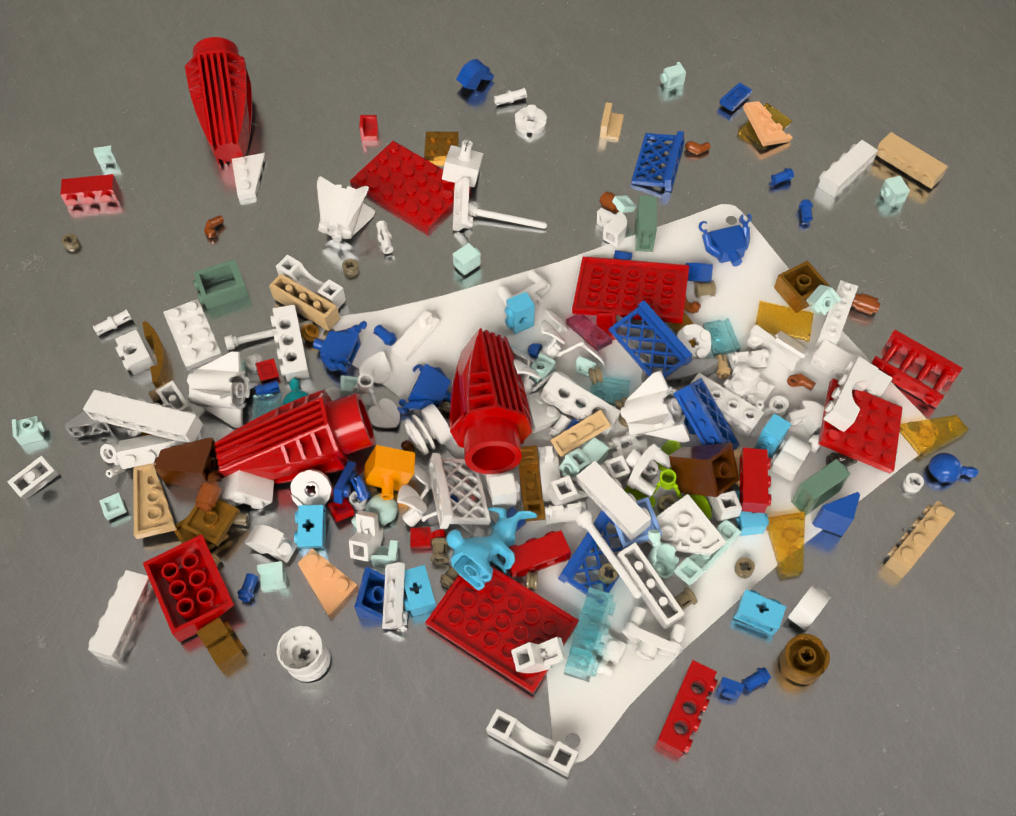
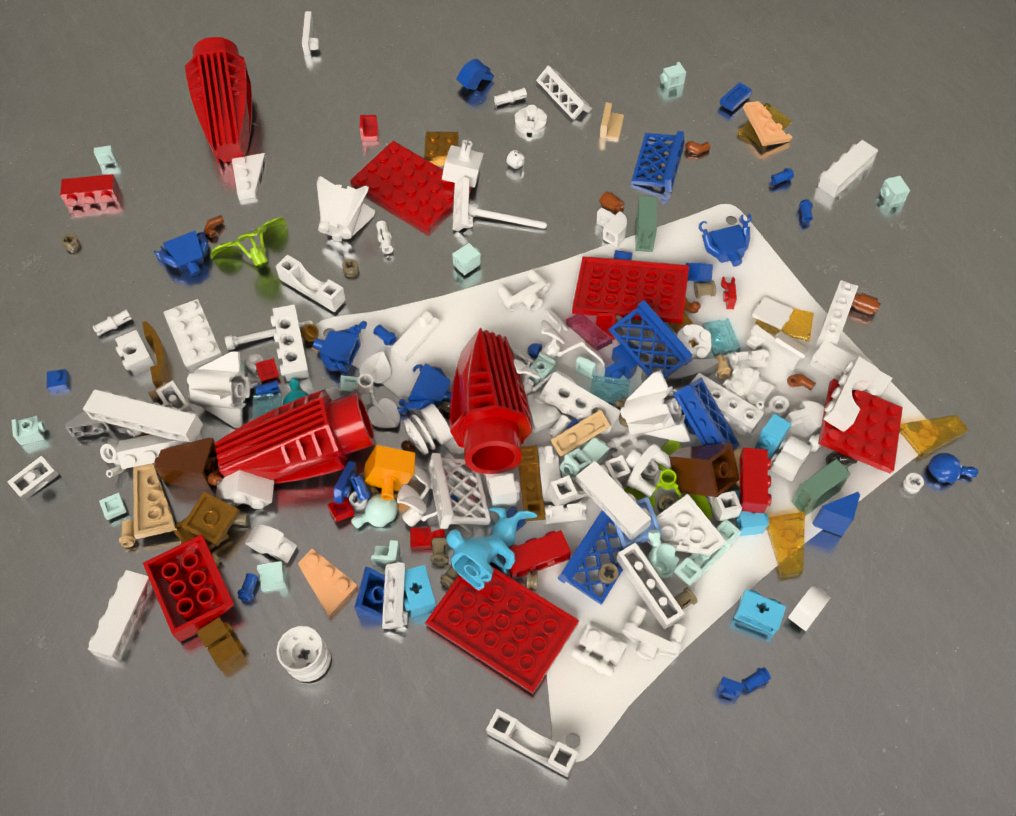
sand green window [193,259,249,310] -> none
dark orange brick [195,480,222,513] -> none
tan brick [269,274,340,331] -> none
white plate [291,468,332,506] -> none
medium azure brick [294,505,327,549] -> none
white brick [349,510,383,562] -> none
medium azure brick [505,292,535,334] -> none
white brick [511,637,567,673] -> none
clear light blue brick [564,587,616,682] -> none
white piece [575,511,642,598] -> none
dark tan bush [588,366,603,385] -> none
light aqua plate [612,195,637,213] -> none
red brick [656,660,718,757] -> none
dark tan bush [734,557,755,579] -> none
pearl gold brick [774,260,830,313] -> none
pearl gold brick [779,634,830,684] -> none
light aqua brick [806,284,841,315] -> none
red fence [871,330,963,408] -> none
tan brick [877,132,948,189] -> none
tan brick [885,501,955,578] -> none
none -> blue plate [47,369,69,391]
none -> tan pin [119,520,136,547]
none -> blue torso [154,231,208,276]
none -> lime plant [210,217,286,267]
none -> white hinge [302,11,319,56]
none -> white piece [506,150,525,169]
none -> white fence [536,65,592,120]
none -> blue brick [604,341,638,383]
none -> red plate [721,277,737,309]
none -> white piece [752,297,794,330]

